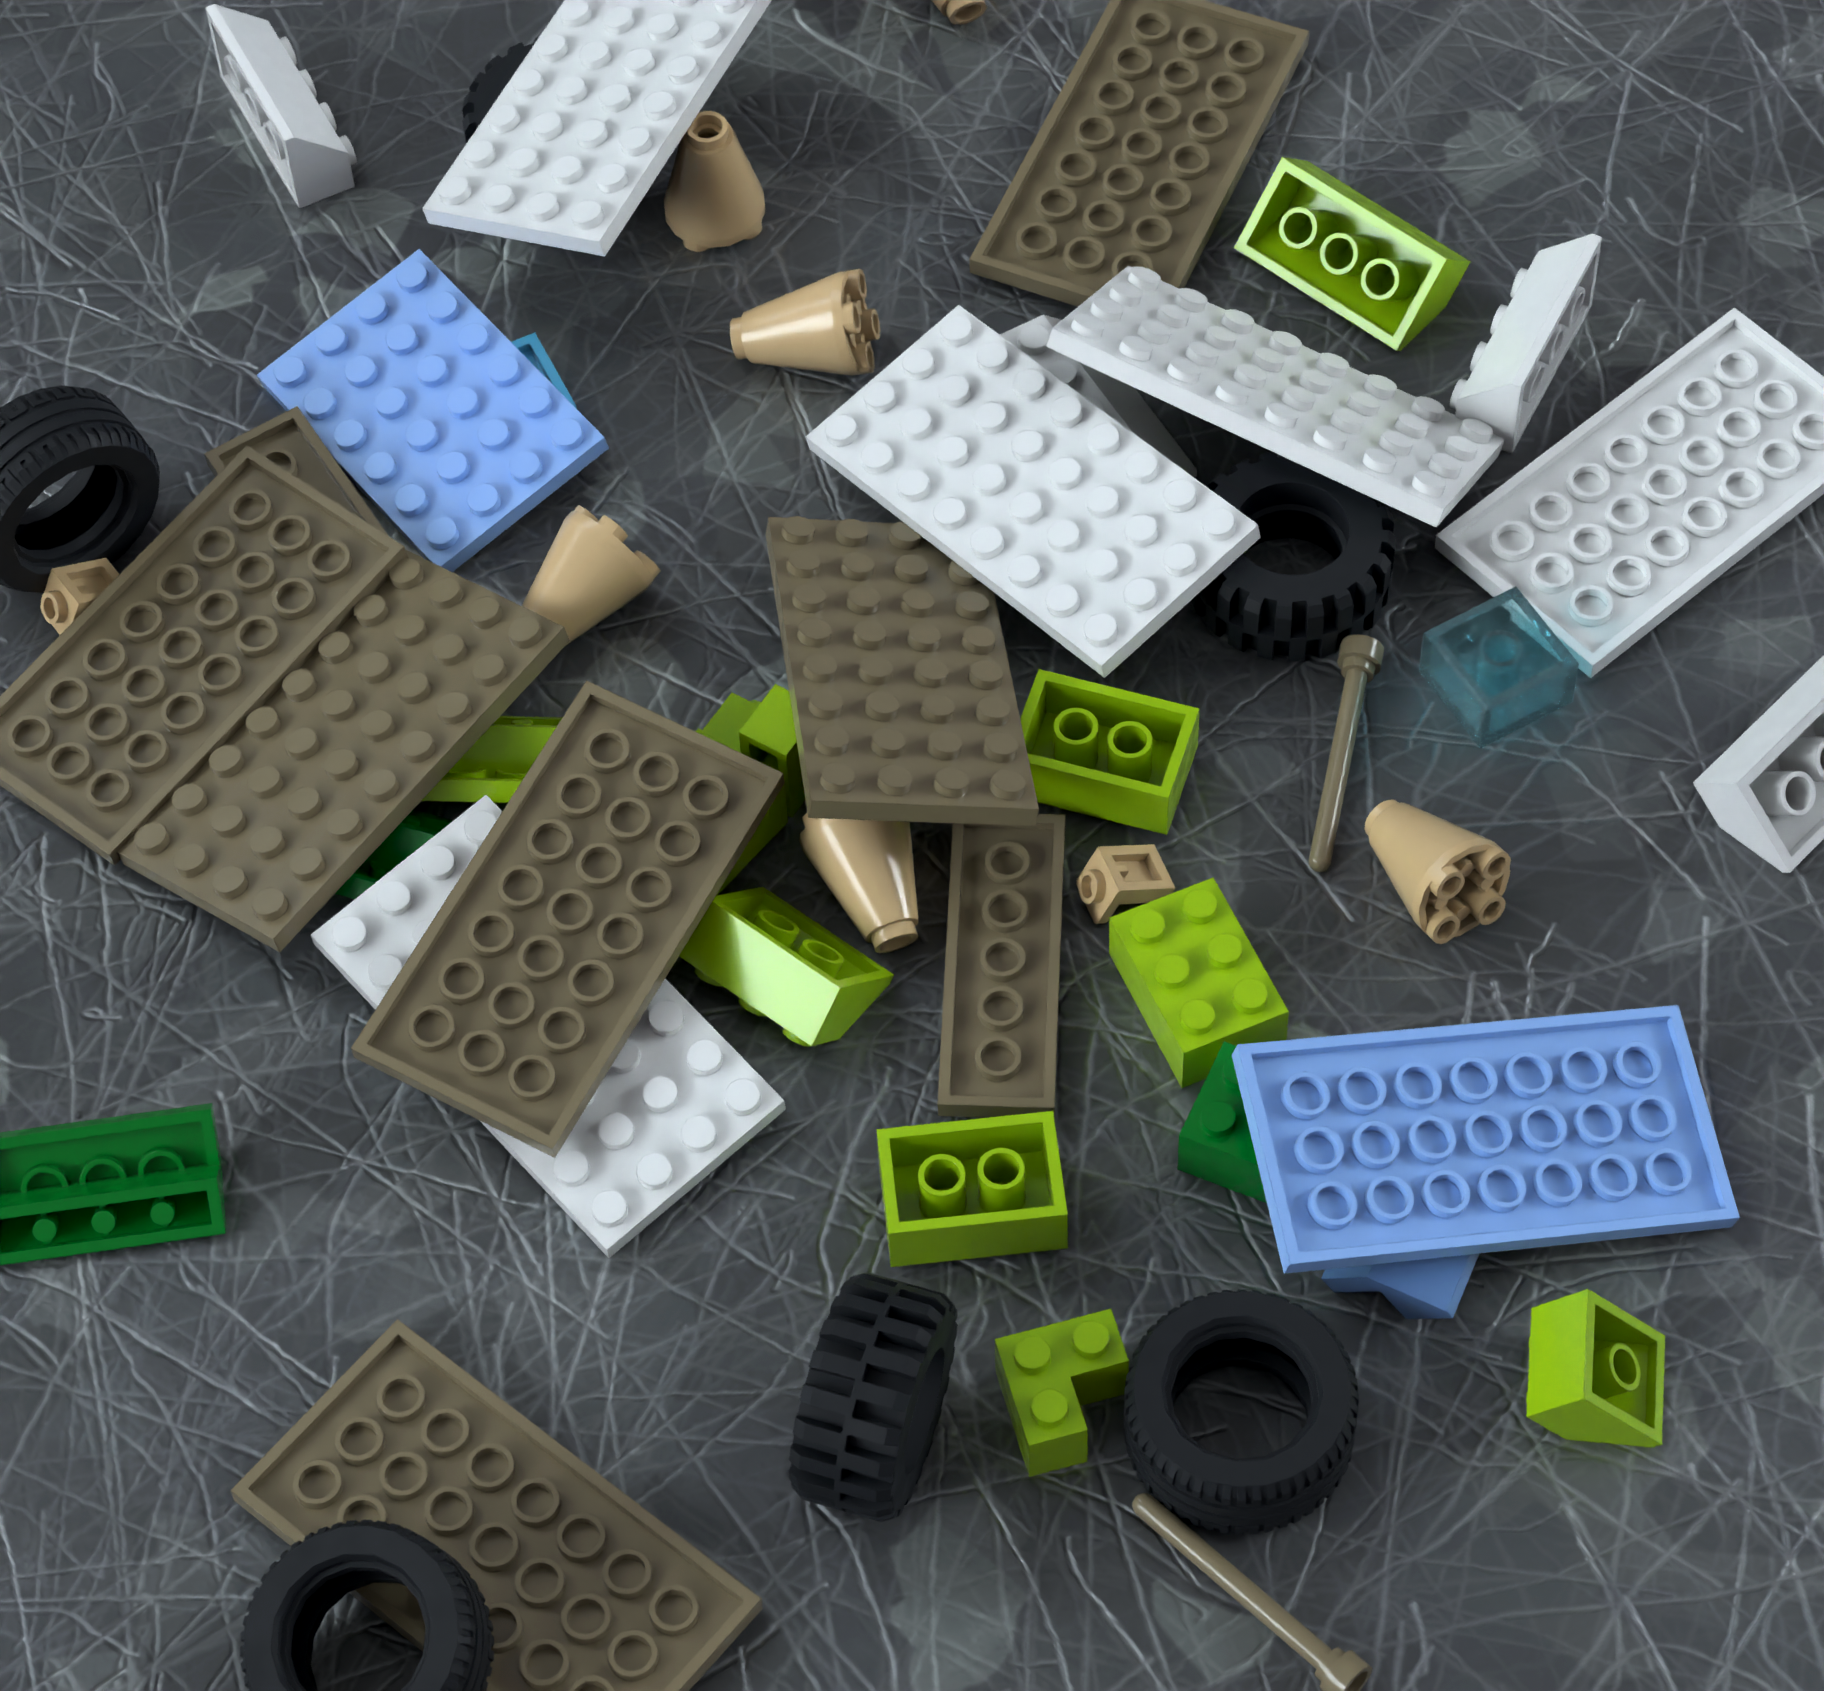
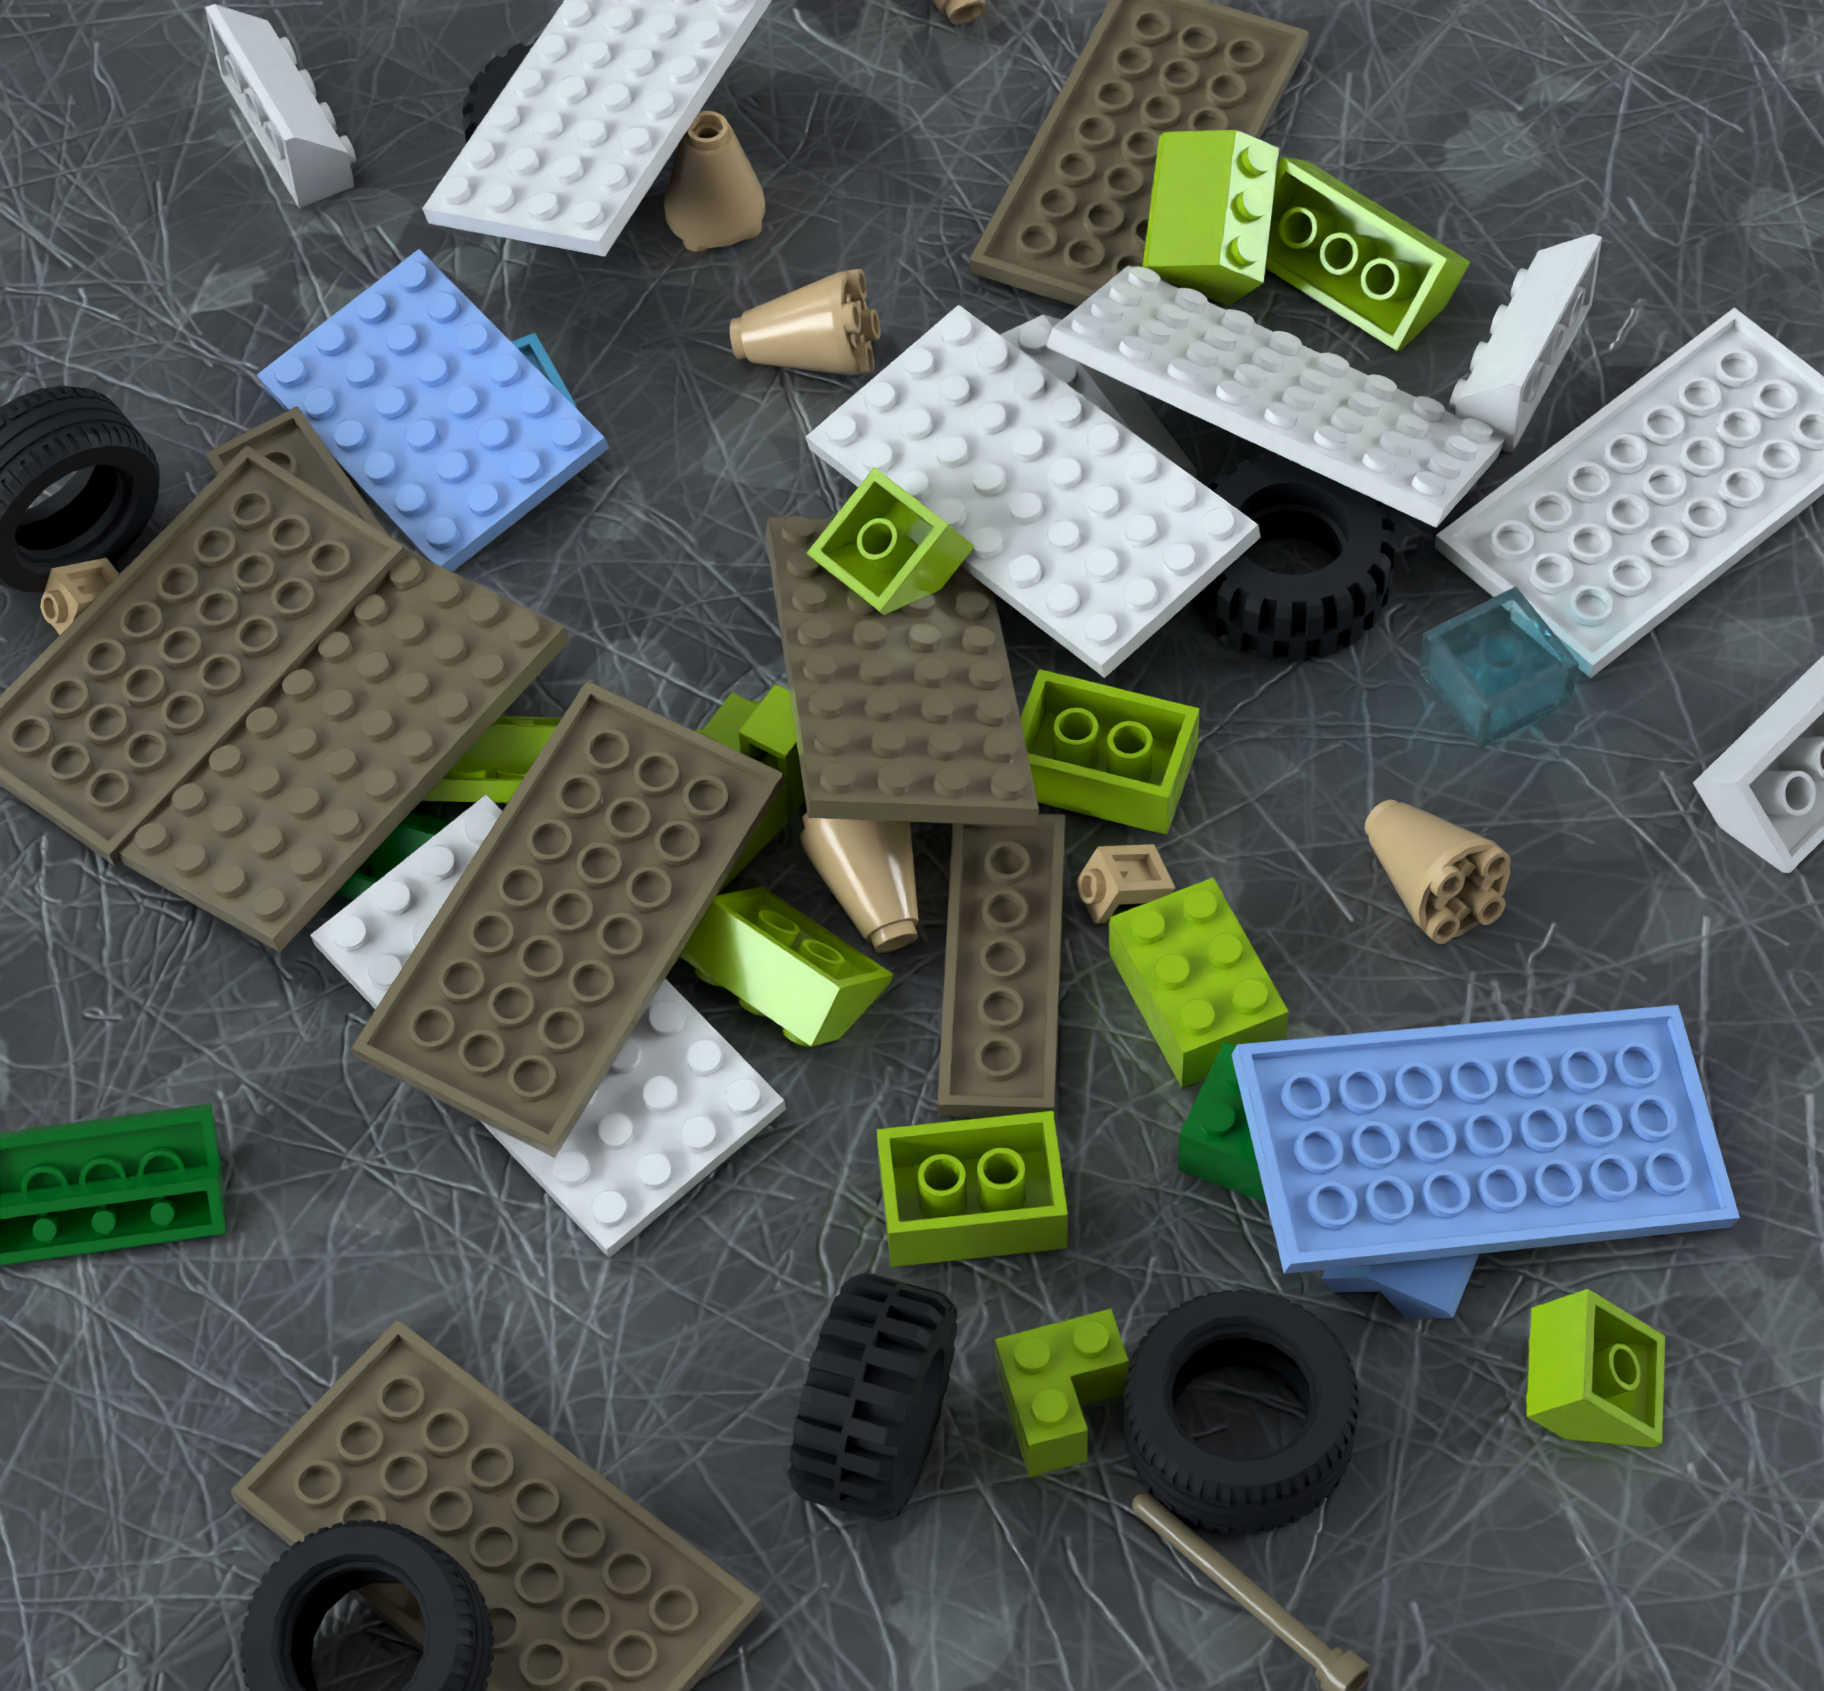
tan cone [522,505,661,646] -> none
dark tan piece [1308,634,1384,872] -> none
none -> lime slope [806,467,975,615]
none -> lime slope [1143,130,1279,306]

